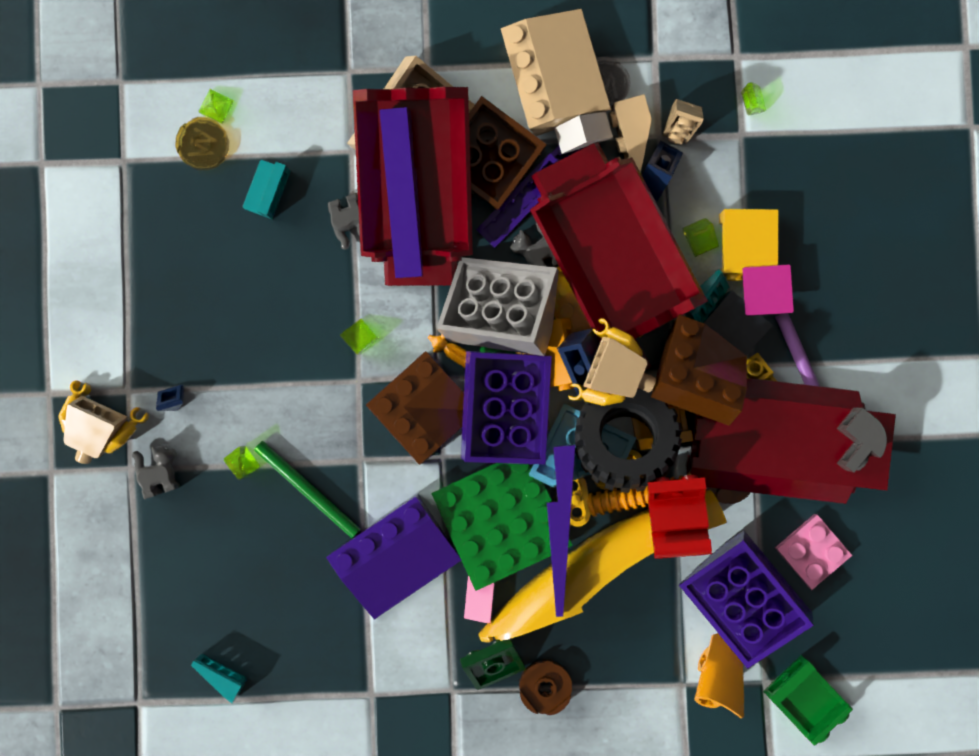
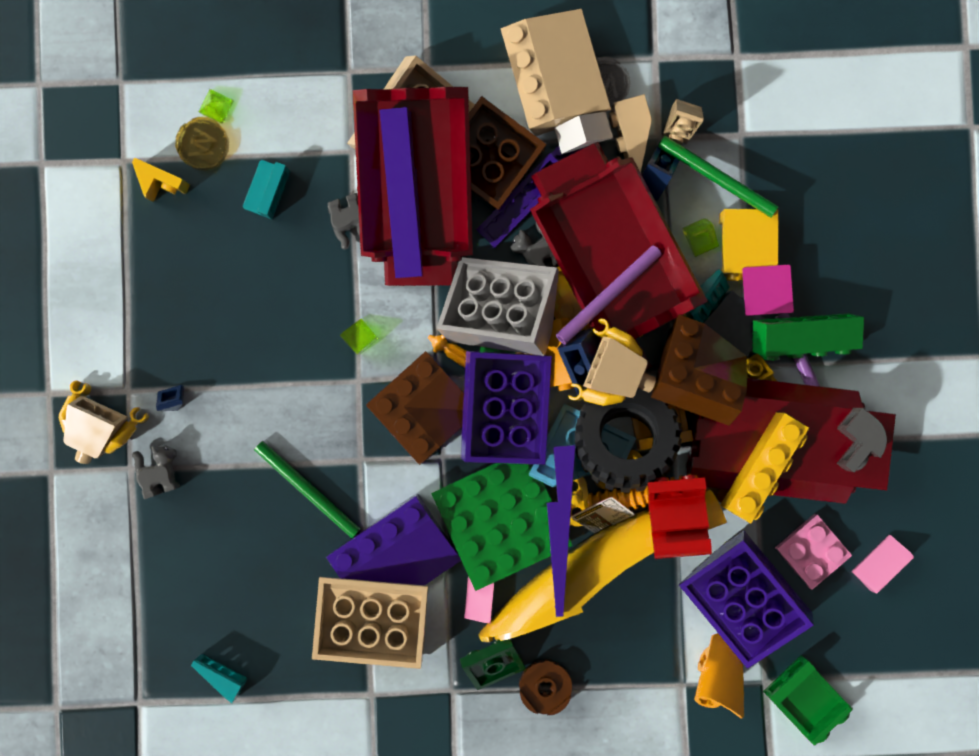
clear neon green slope [223,446,260,480] -> none
clear neon green slope [741,82,766,116] -> none
none -> yellow slope [132,157,190,202]
none -> tan slope [312,577,428,669]
none -> medium lavender piece [556,245,661,345]
none -> sticker [571,497,635,533]
none -> green piece [658,135,779,218]
none -> yellow brick [720,412,809,524]
none -> green brick [752,313,864,360]
none -> bright pink slope [852,535,914,593]

